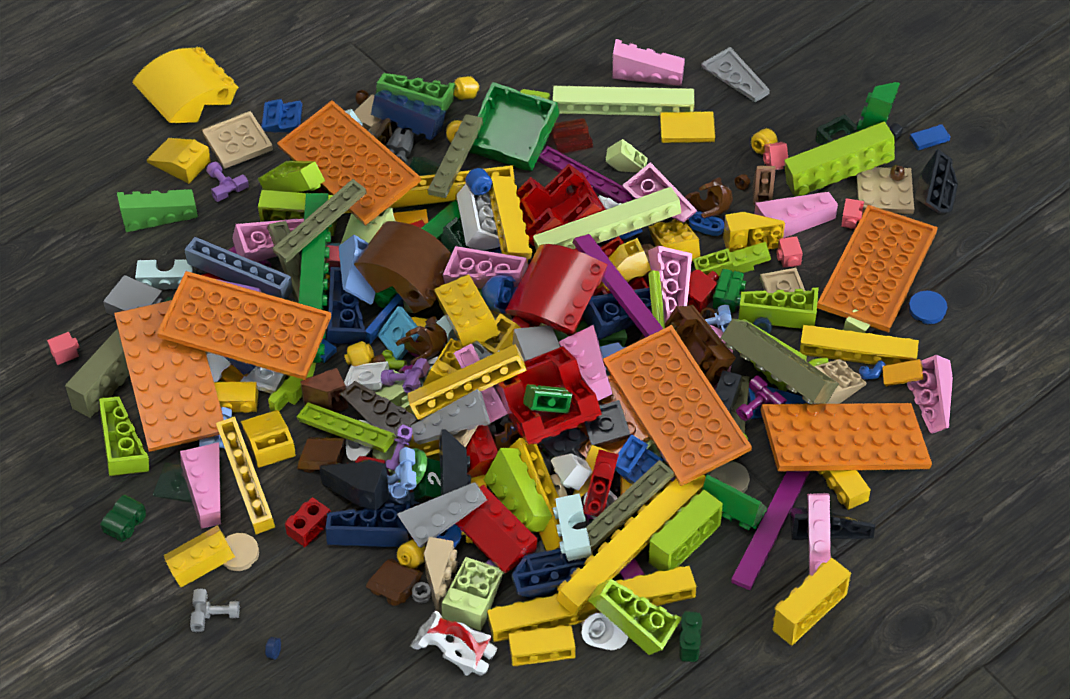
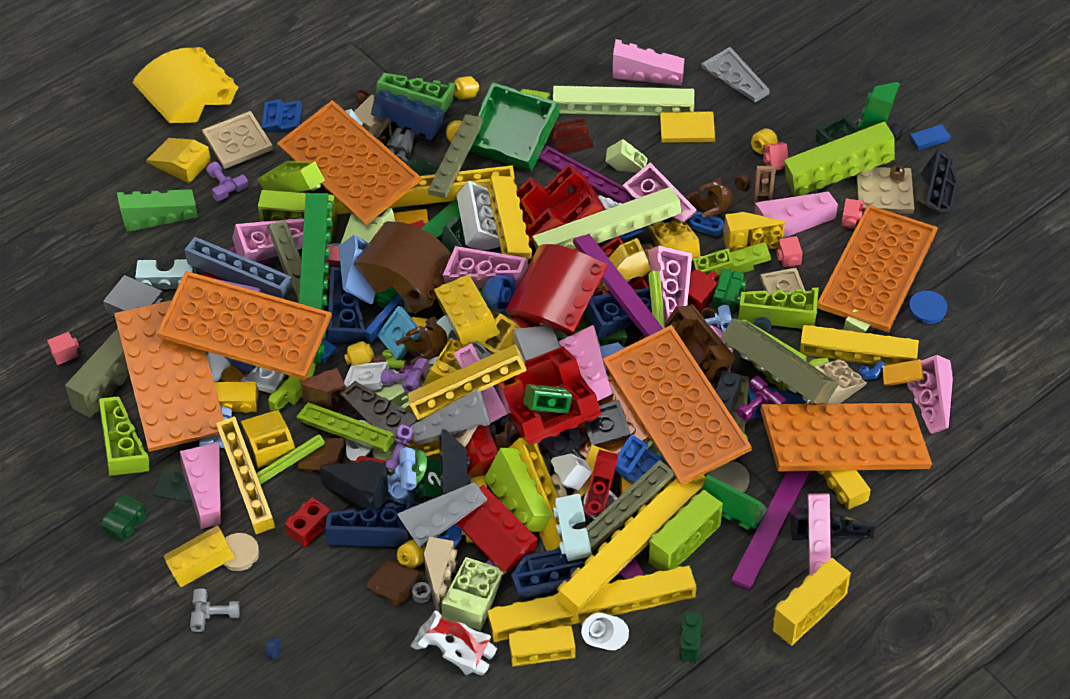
olive plate [272,179,367,263] -> none
blue head [465,168,492,195] -> none
lime wedge [588,579,681,655] -> none
none -> lime axle [256,435,325,485]

